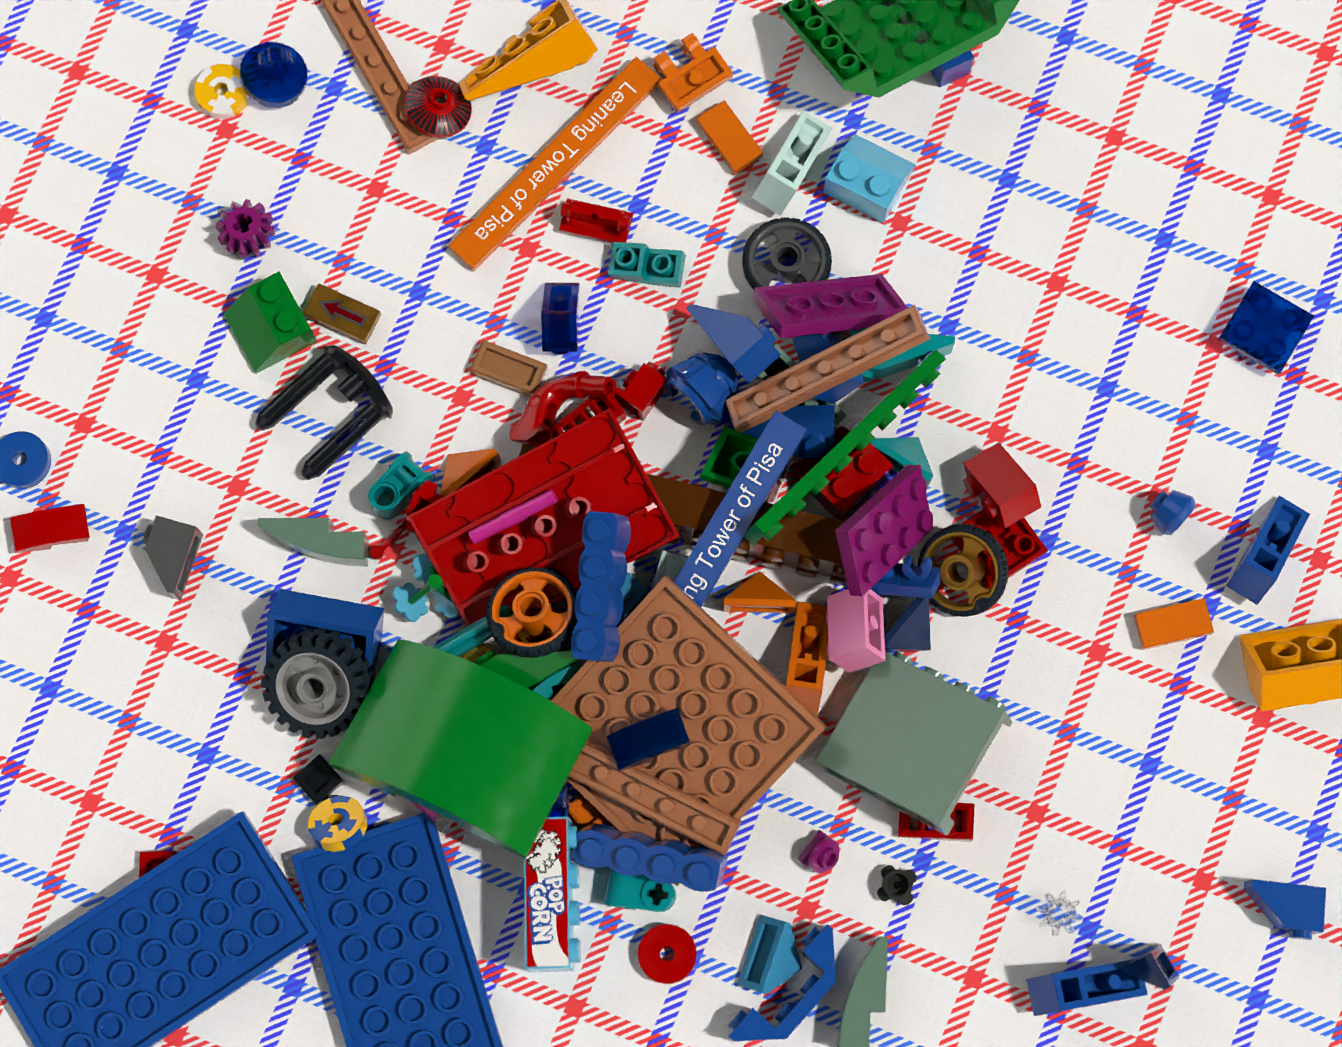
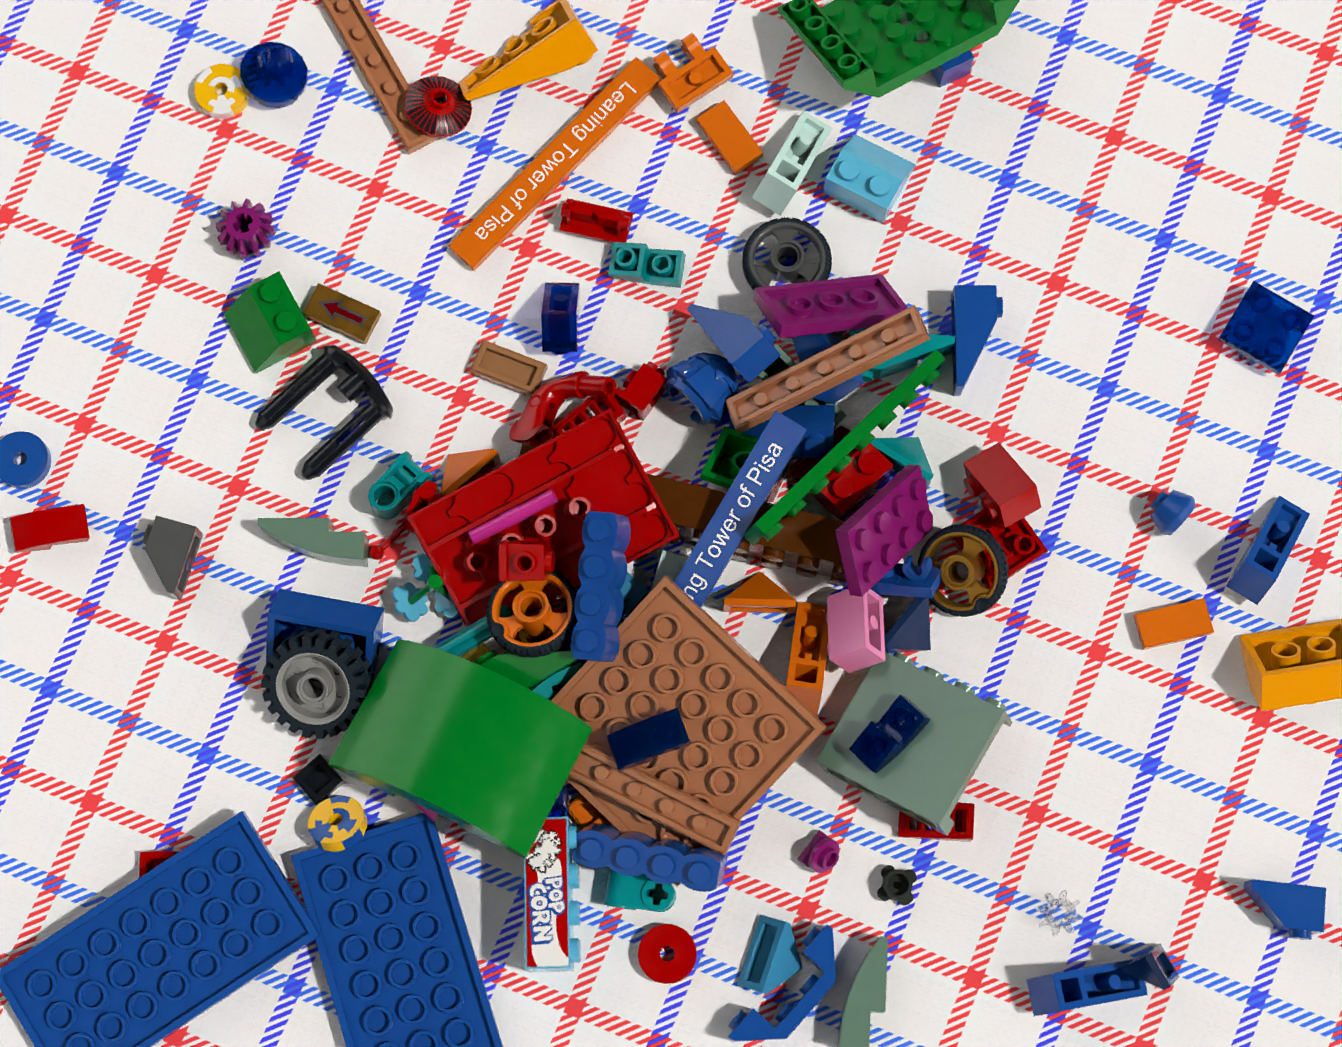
none -> red brick [499,540,555,581]
none -> clear blue slope [849,694,931,773]
none -> blue slope [951,285,1003,396]

